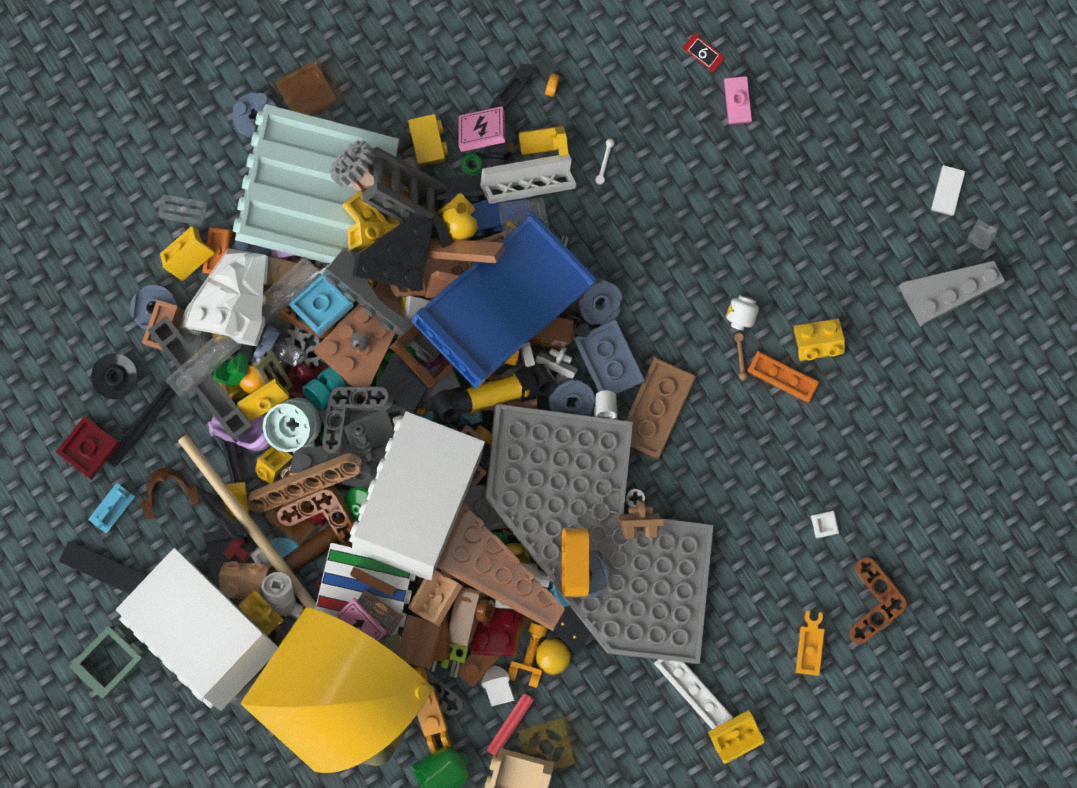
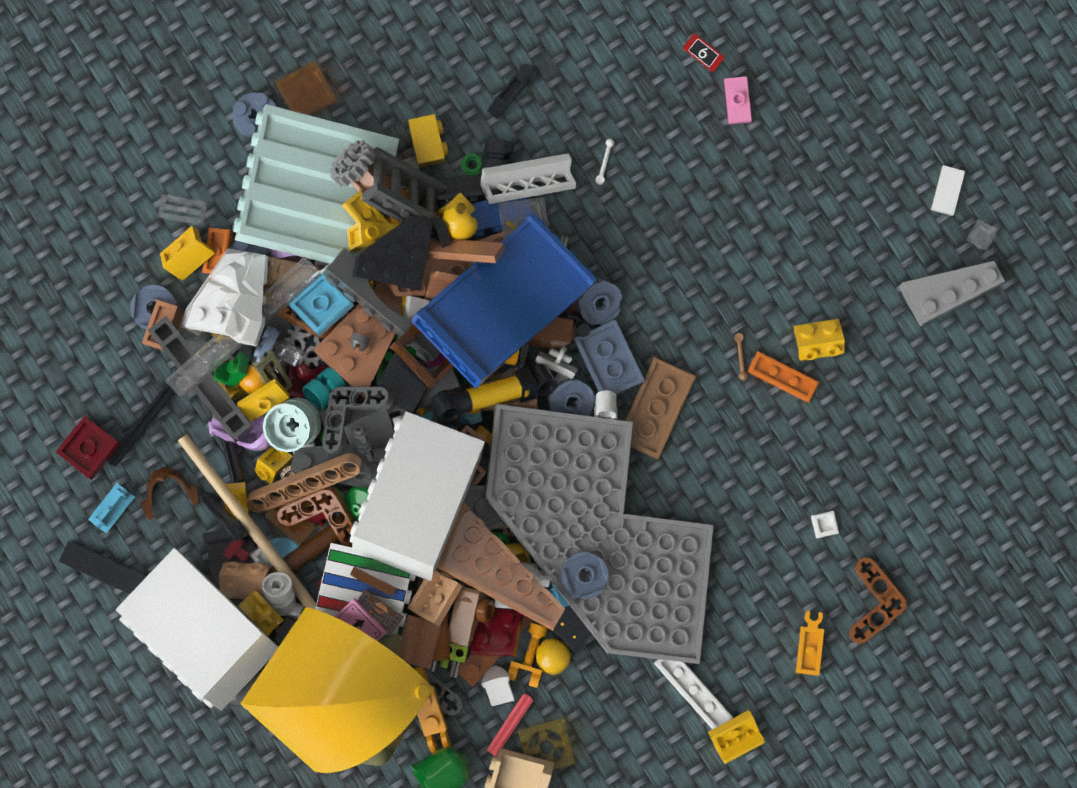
sand green window [69,626,144,699] -> none
black dish [91,353,137,400] -> none
bright pink tile [459,106,505,152] -> none
yellow bracket [519,126,569,156] -> none
white tile [519,343,535,368] -> none
light orange tile [545,73,560,97] -> none
light orange beam [562,528,589,597] -> none
medium nougat hips [617,500,664,539] -> none
white axle [626,489,645,507] -> none
white head [726,295,759,331] -> none

